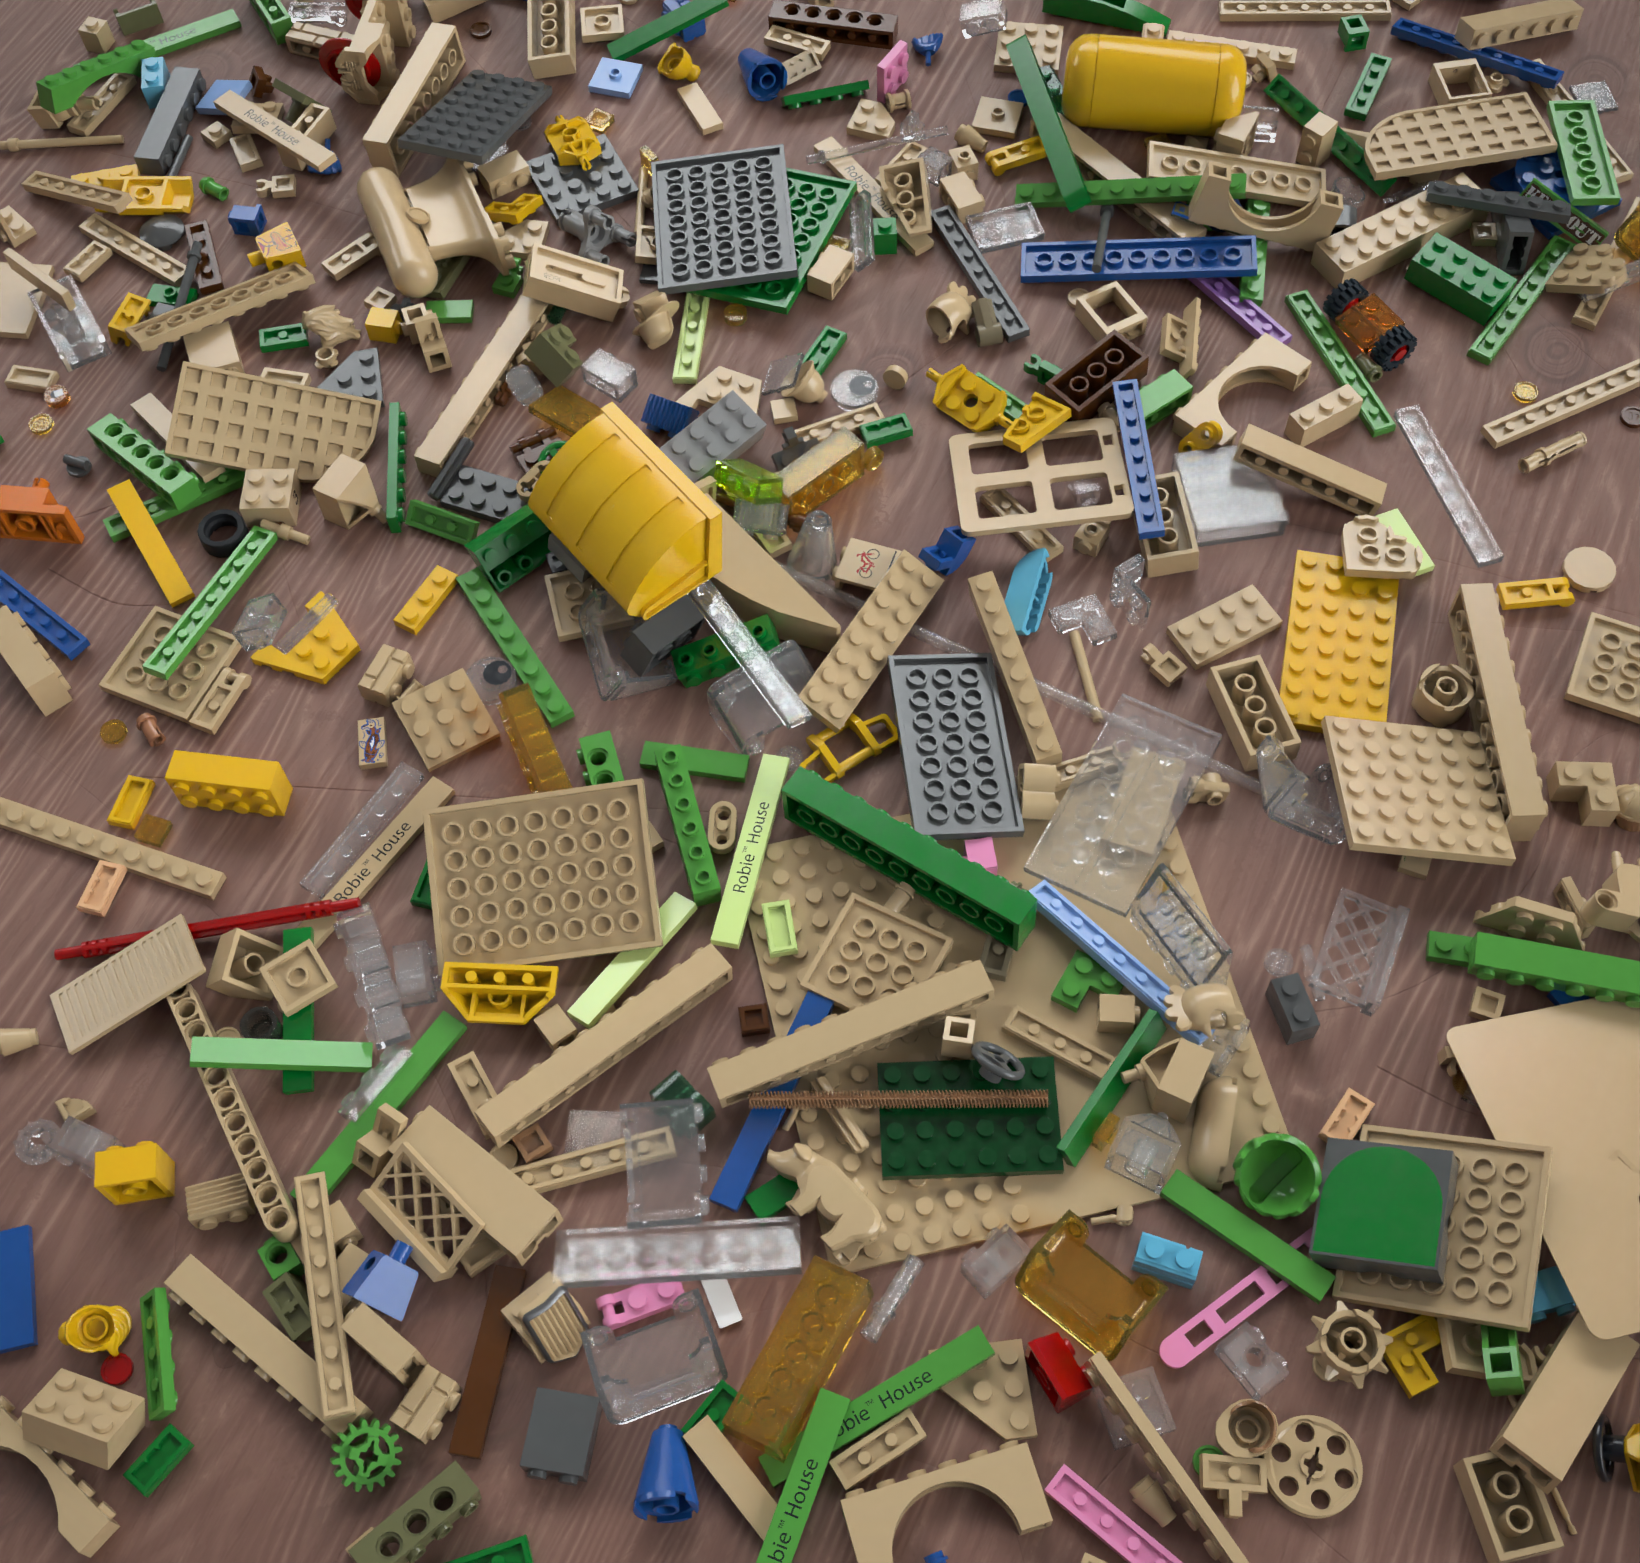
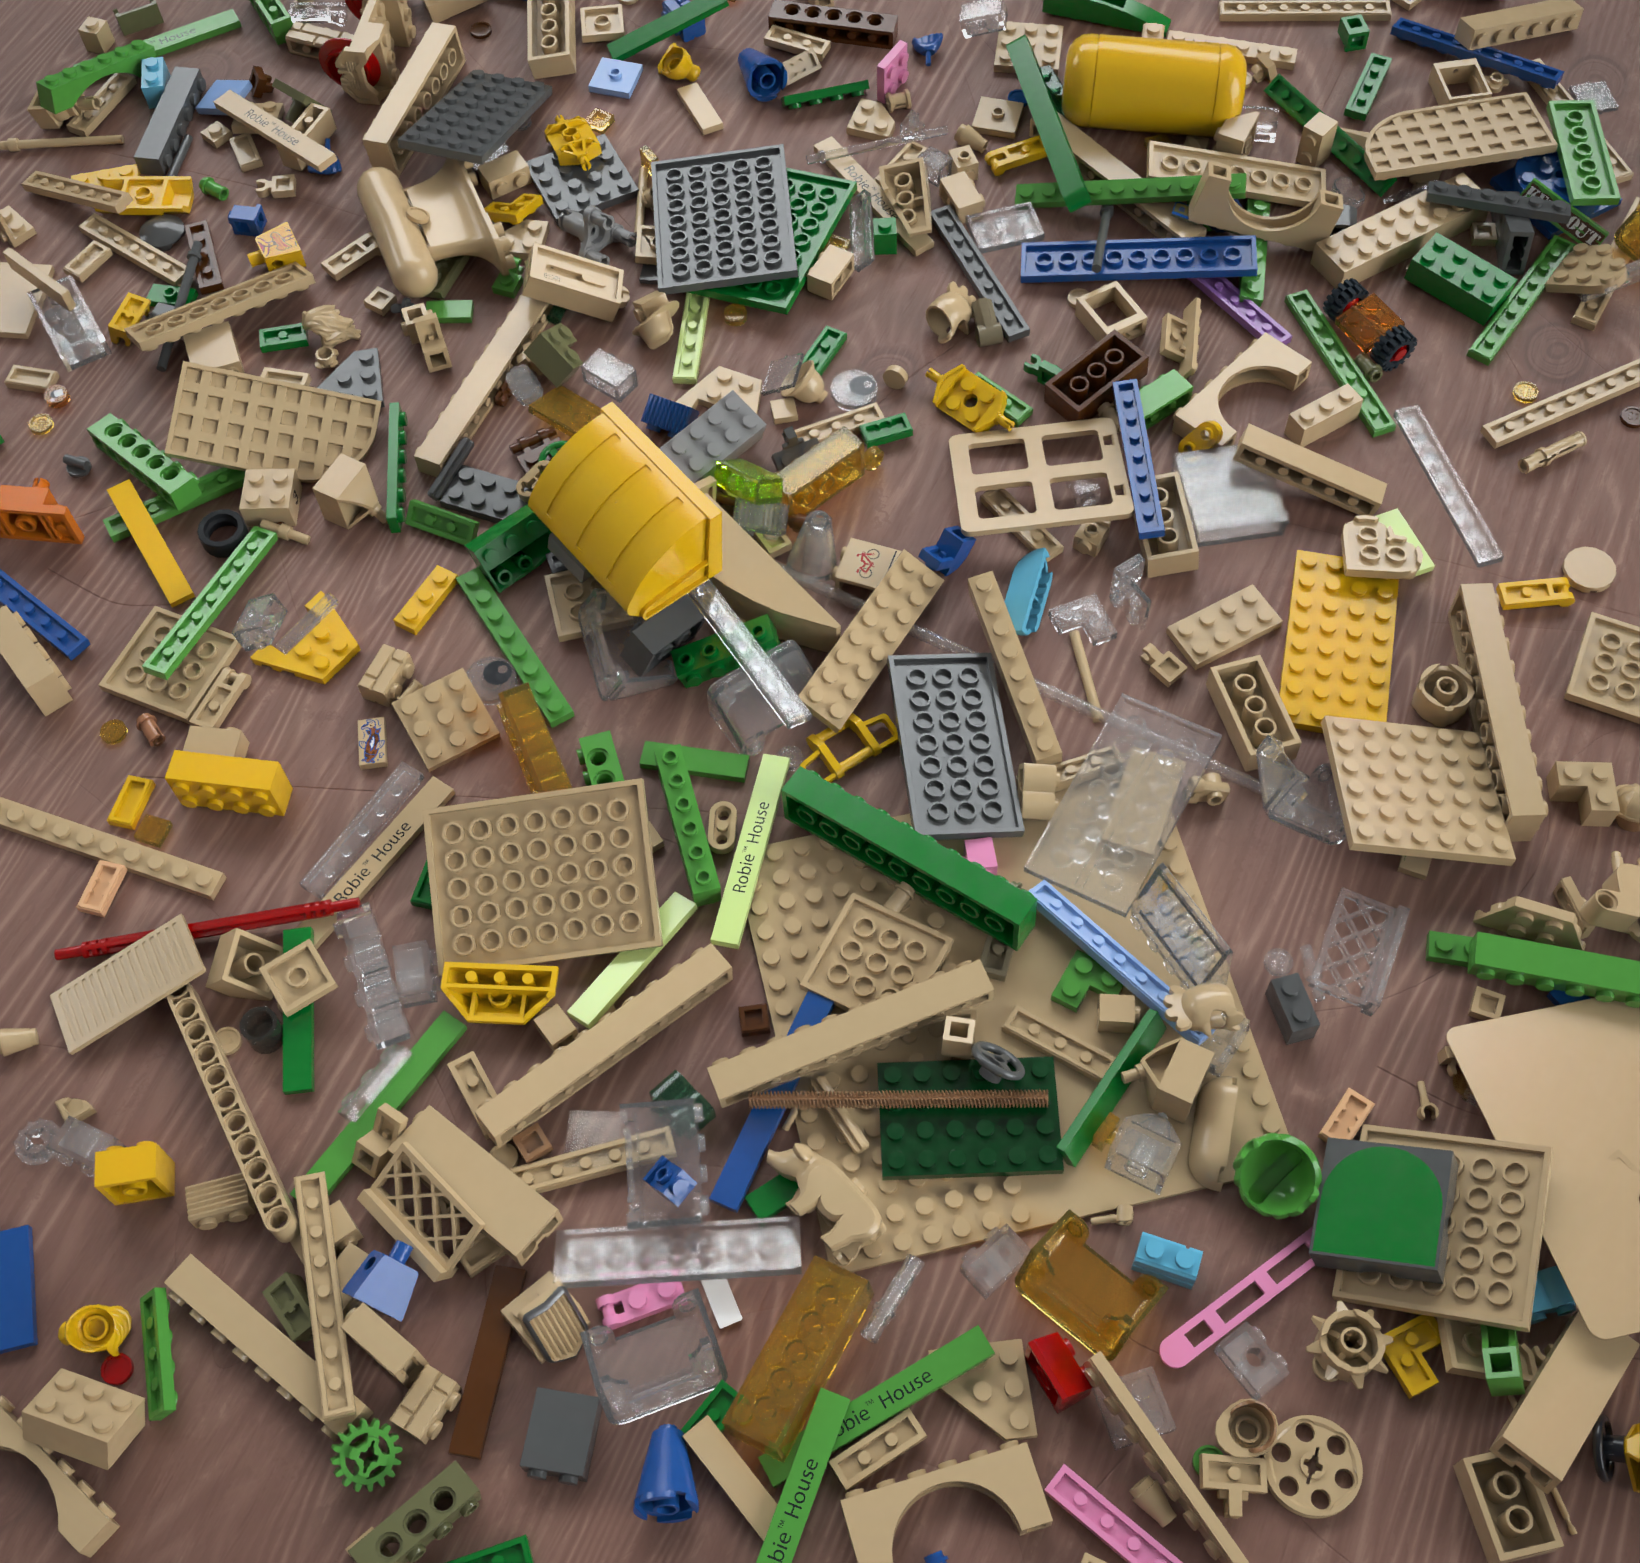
green plate [123,1423,195,1498] -> none
tan tile [130,392,226,484] -> none
tile [190,1036,373,1073] -> none
bright green brick [257,1236,305,1281] -> none
yellow brick [365,307,403,344] -> none
yellowish green tile [761,899,798,958] -> none
yellow wing [1002,392,1072,453] -> none
bright green tile [1159,1169,1336,1305] -> none
none -> tan brick [183,725,249,758]
none -> blue brick [643,1155,697,1207]
none -> tan hand [1417,1081,1439,1120]

